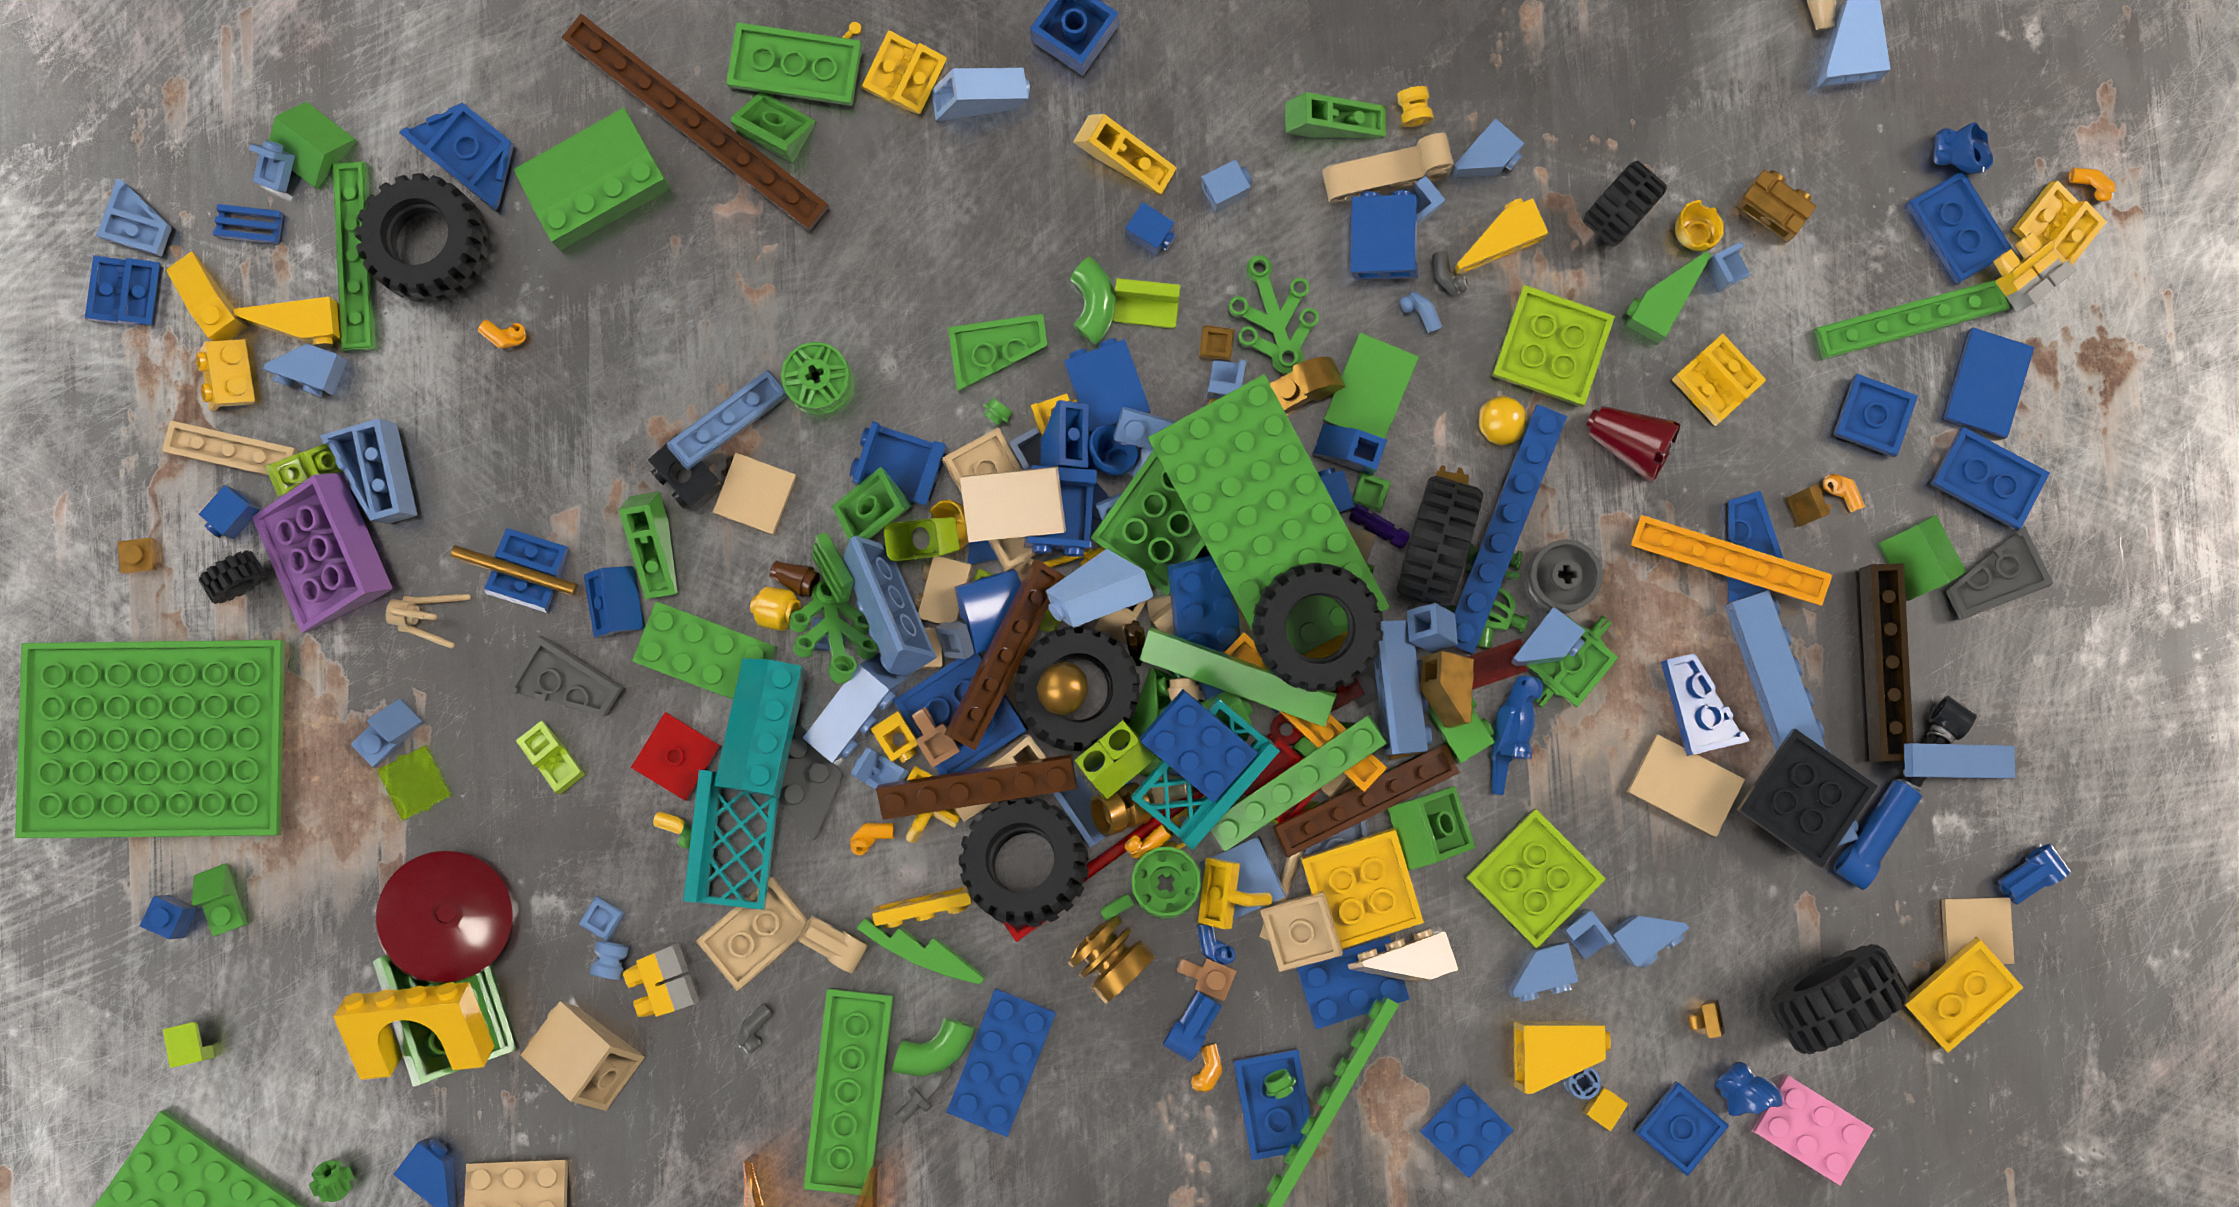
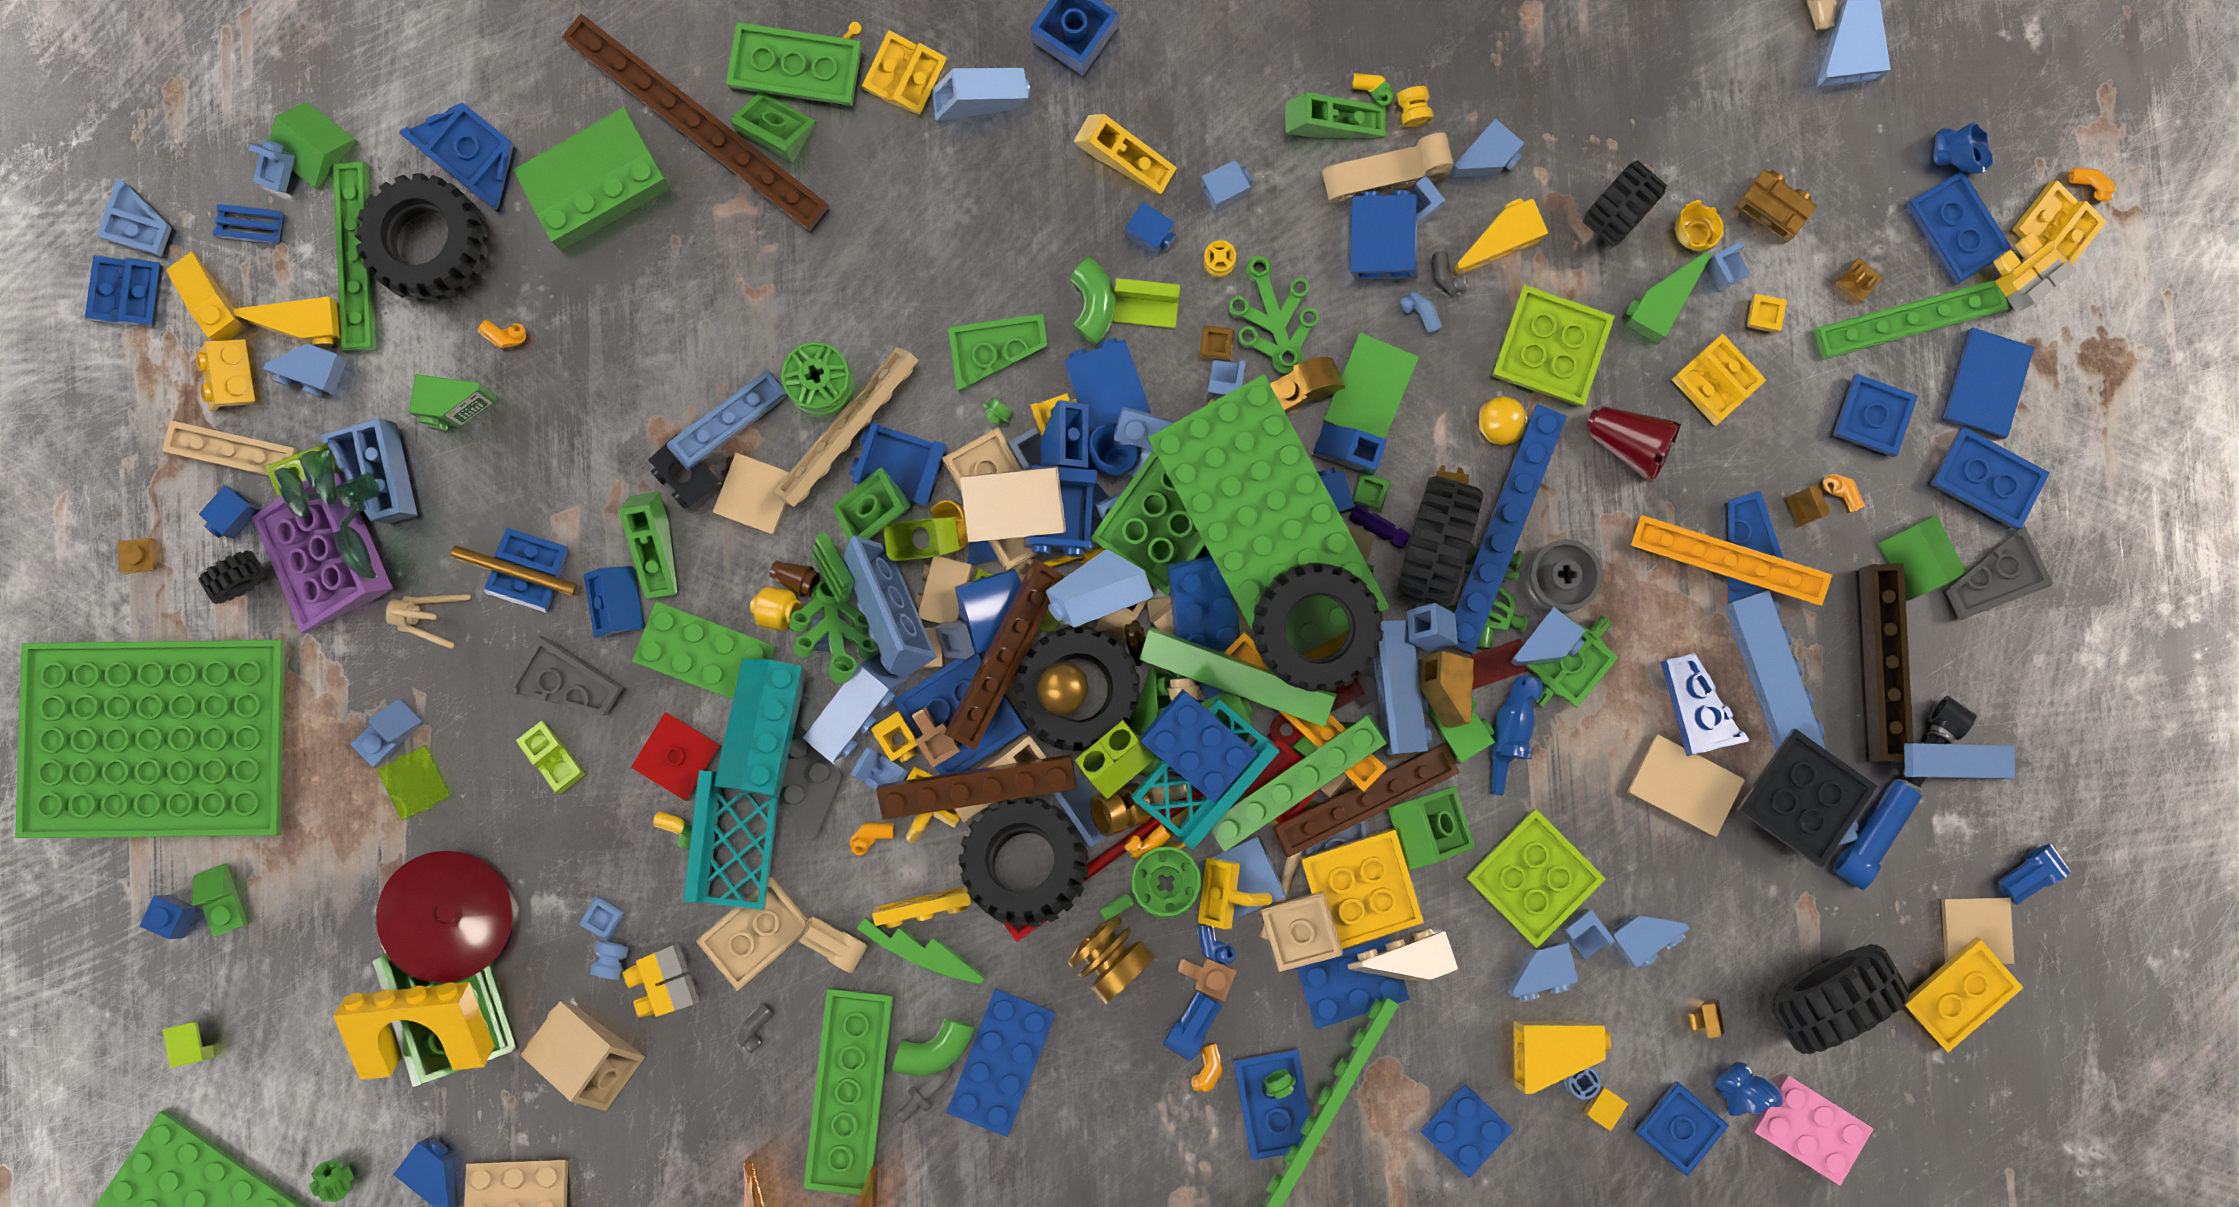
none -> clear green plant [274,450,380,579]
none -> bright green slope [409,374,497,431]
none -> tan plate [773,347,919,507]
none -> yellow wheel [1203,240,1236,277]
none -> arm [1352,73,1395,106]
none -> yellow plate [1746,294,1787,334]
none -> pearl gold tile [1835,258,1883,304]

